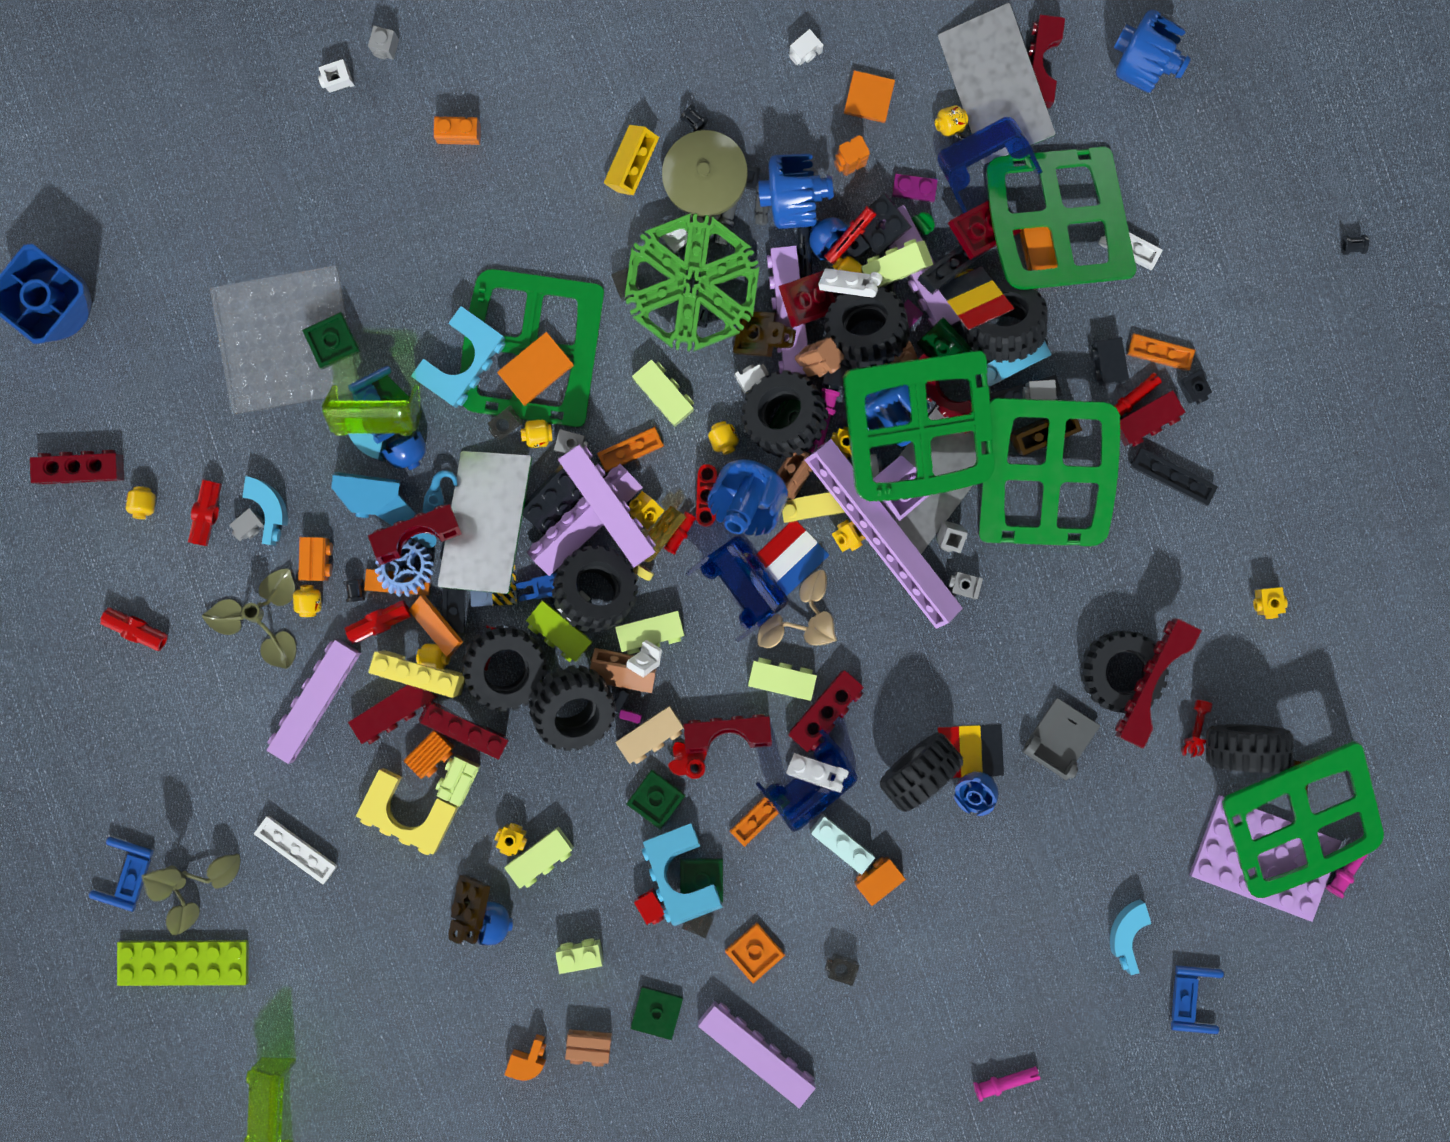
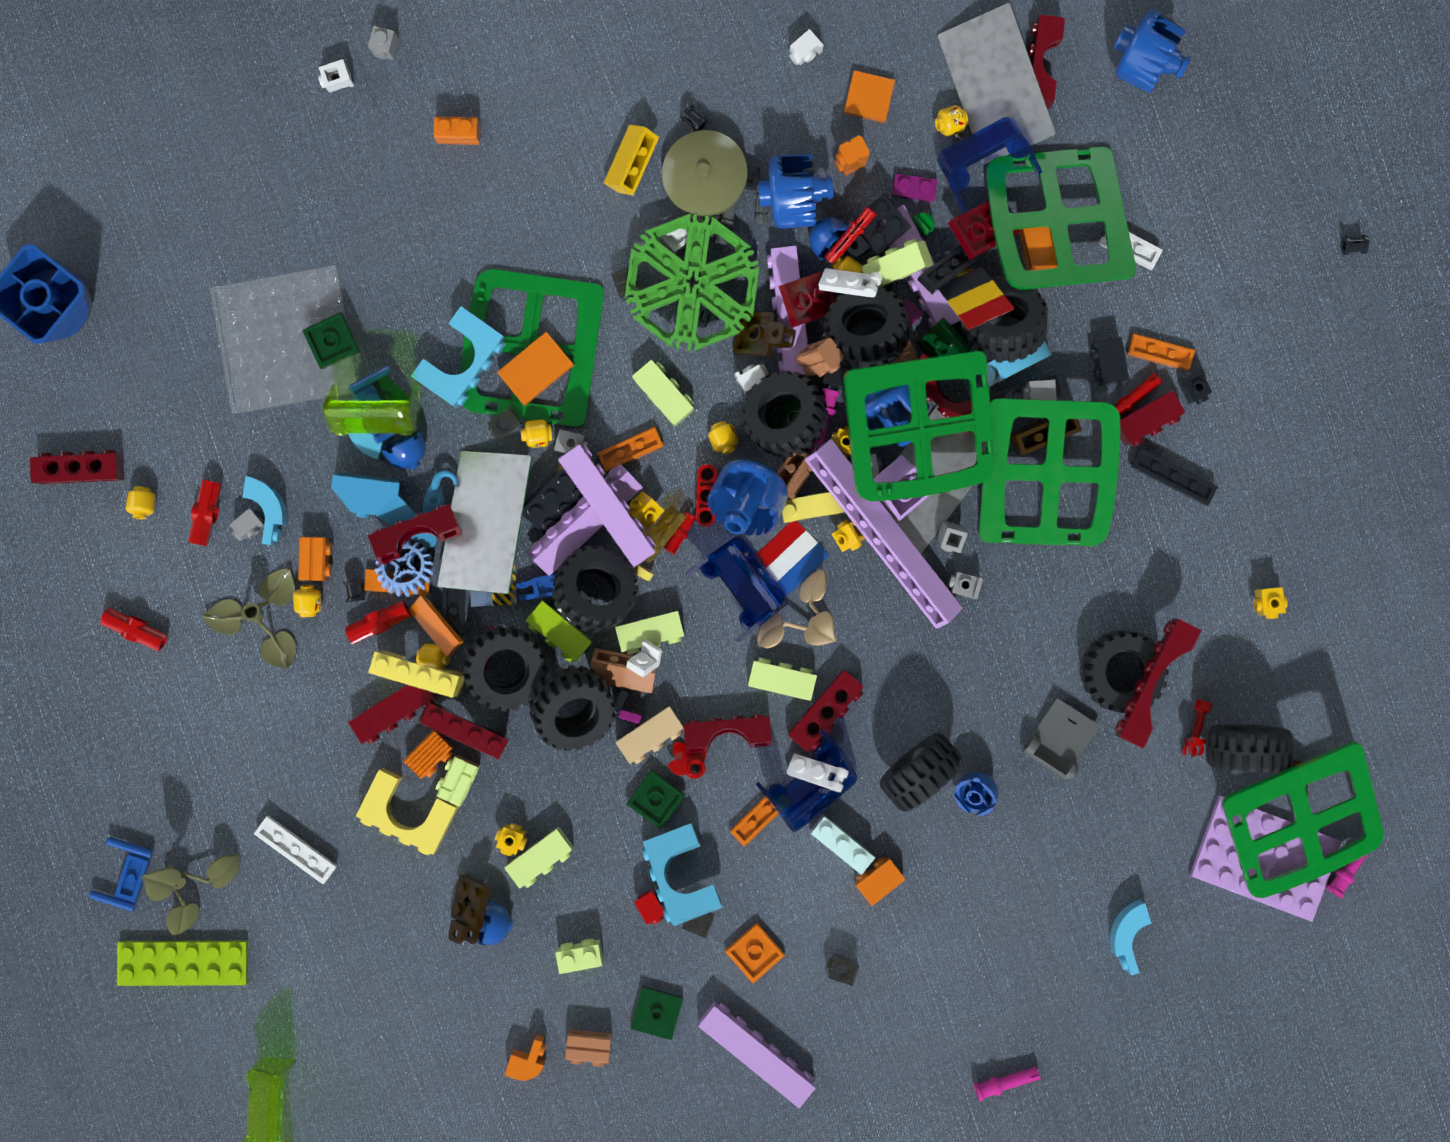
lavender brick [266,640,361,764] -> none
dark green plate [680,858,723,903] -> none
black pin [796,226,812,278] -> none
sticker [938,724,1004,778] -> none
blue plate [1171,966,1224,1034] -> none

